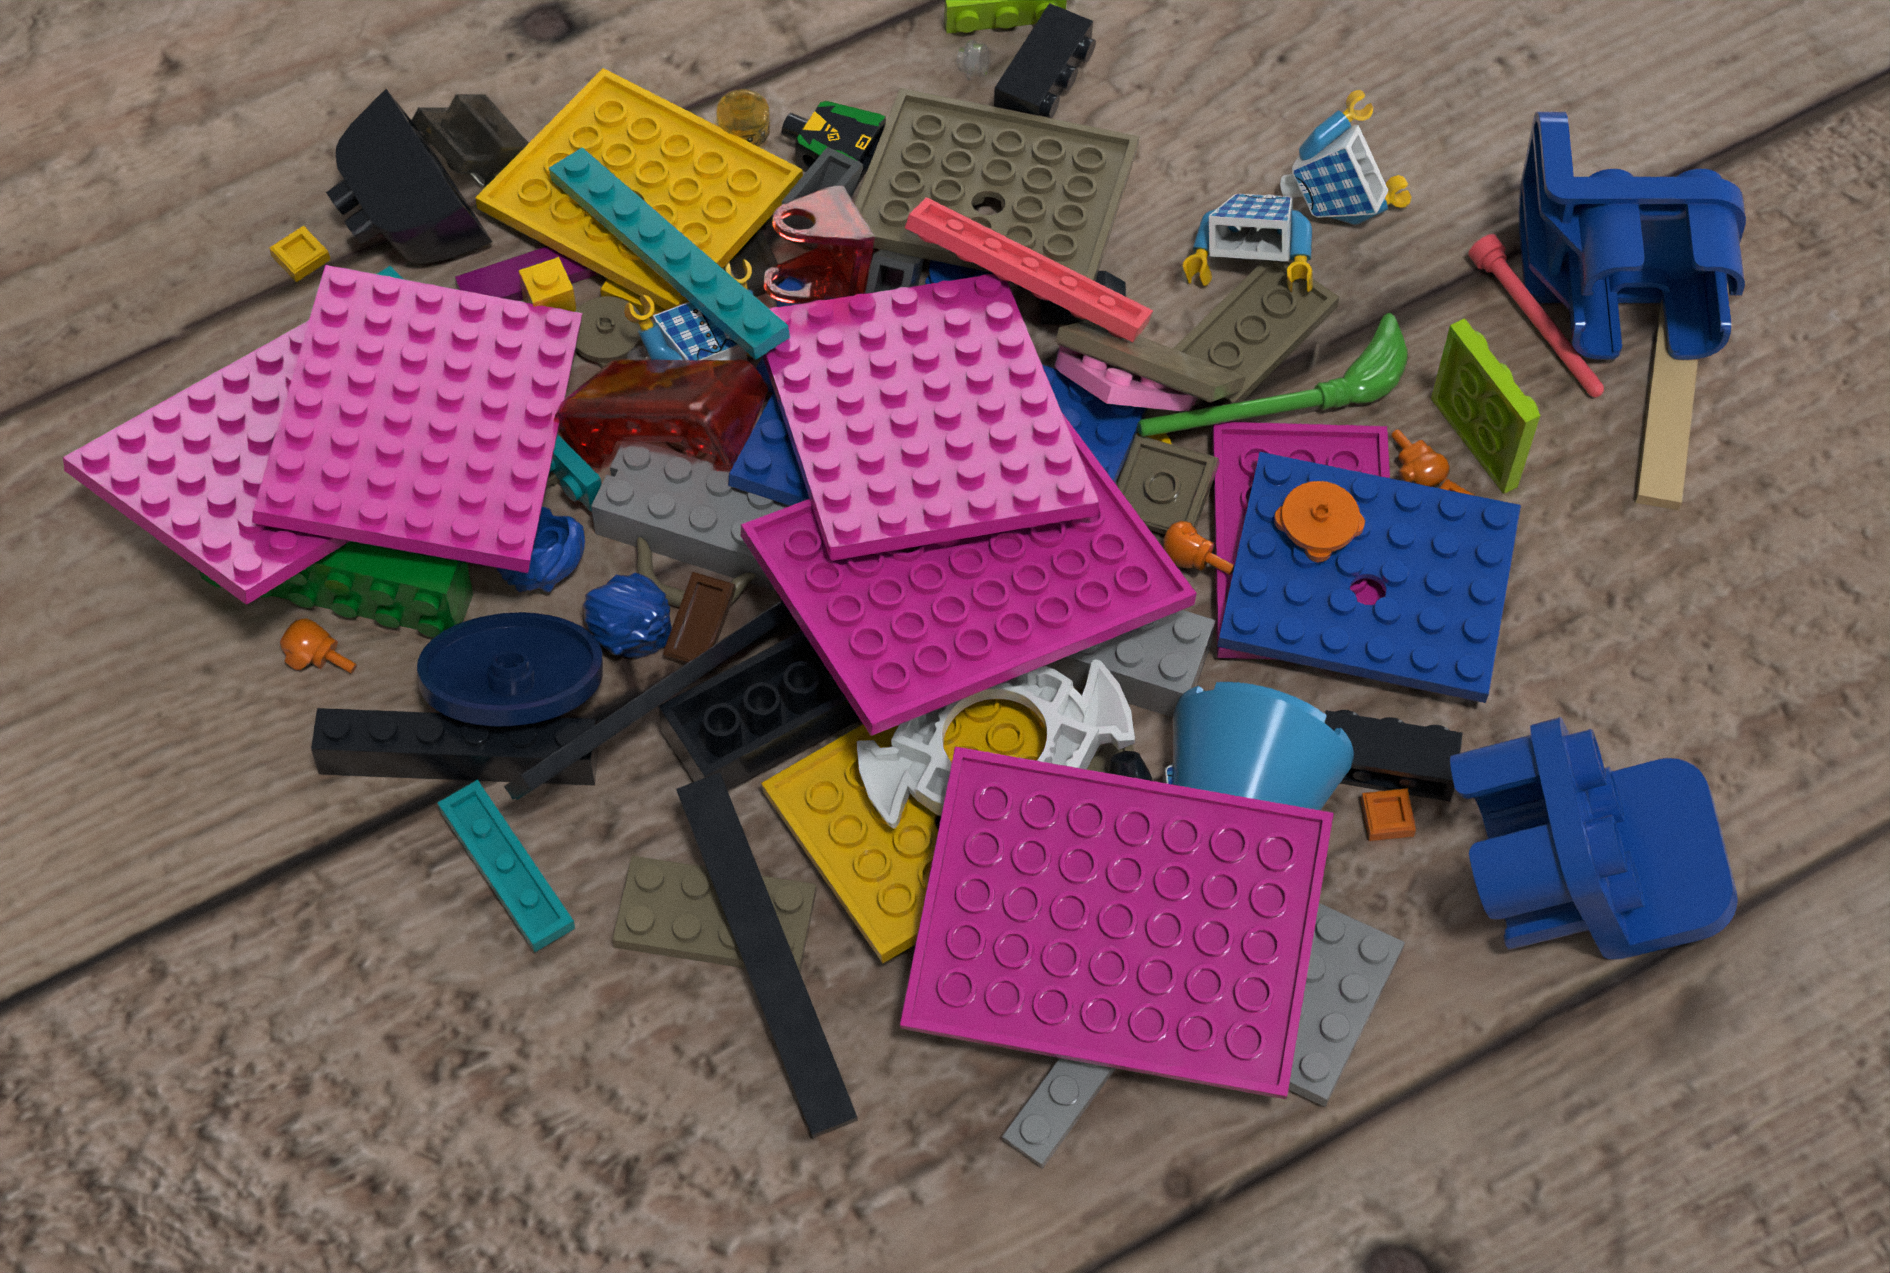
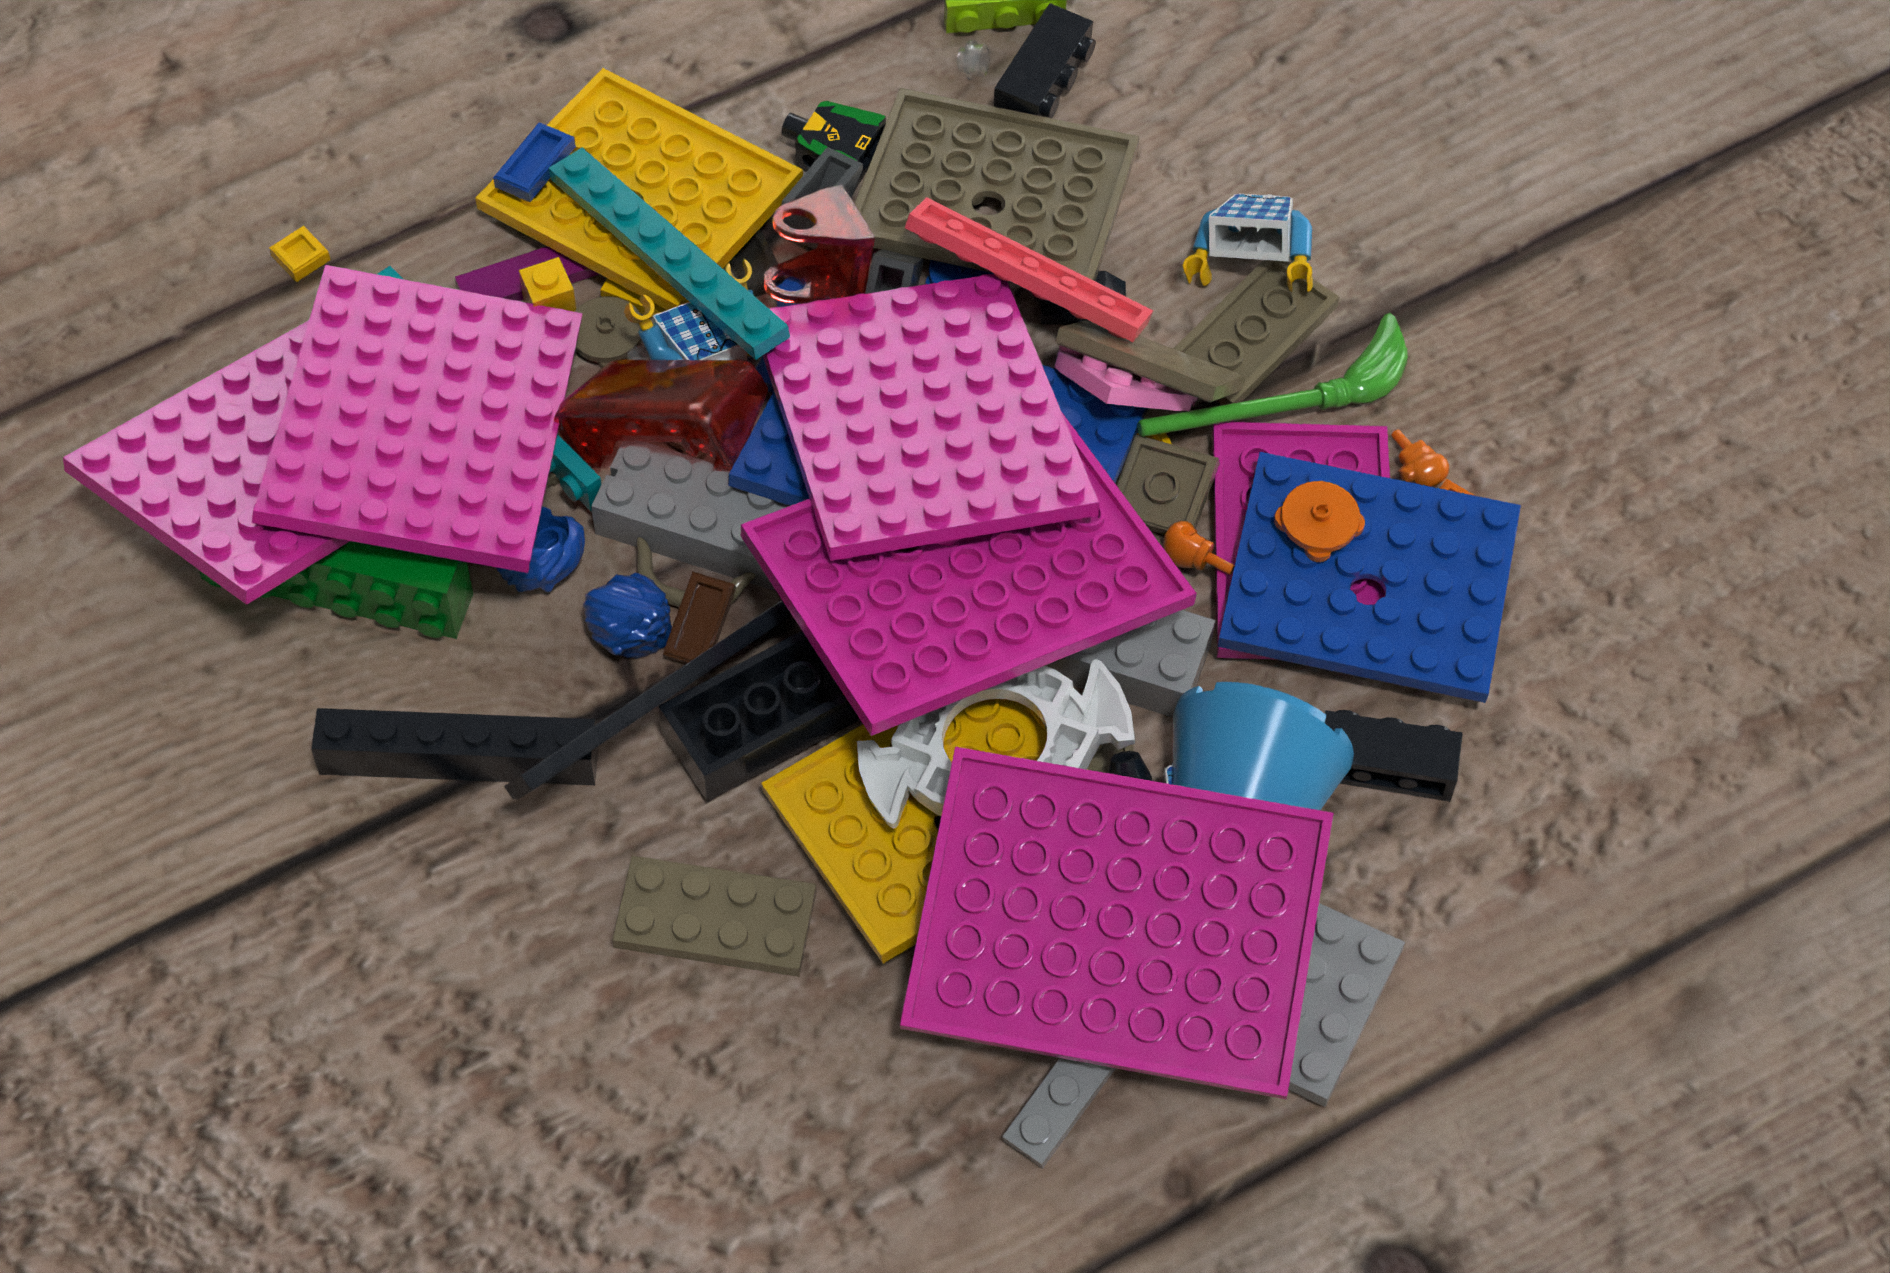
orange piece [280,618,357,674] -> none
black hips [326,89,493,263] -> none
clear smoke brick [411,94,529,186] -> none
dark blue dish [417,612,603,726] -> none
teal plate [437,780,575,953] -> none
black tile [676,772,858,1138] -> none
clear yellow head [716,89,770,147] -> none
torso [1280,90,1412,225] -> none
orange tile [1360,788,1416,841] -> none
lime plate [1431,318,1541,494] -> none
blue piece [1450,717,1738,959] -> none
coral piece [1468,234,1604,397] -> none
blue piece [1519,112,1746,360] -> none
tan tile [1635,300,1698,511] -> none
none -> blue tile [493,122,576,202]

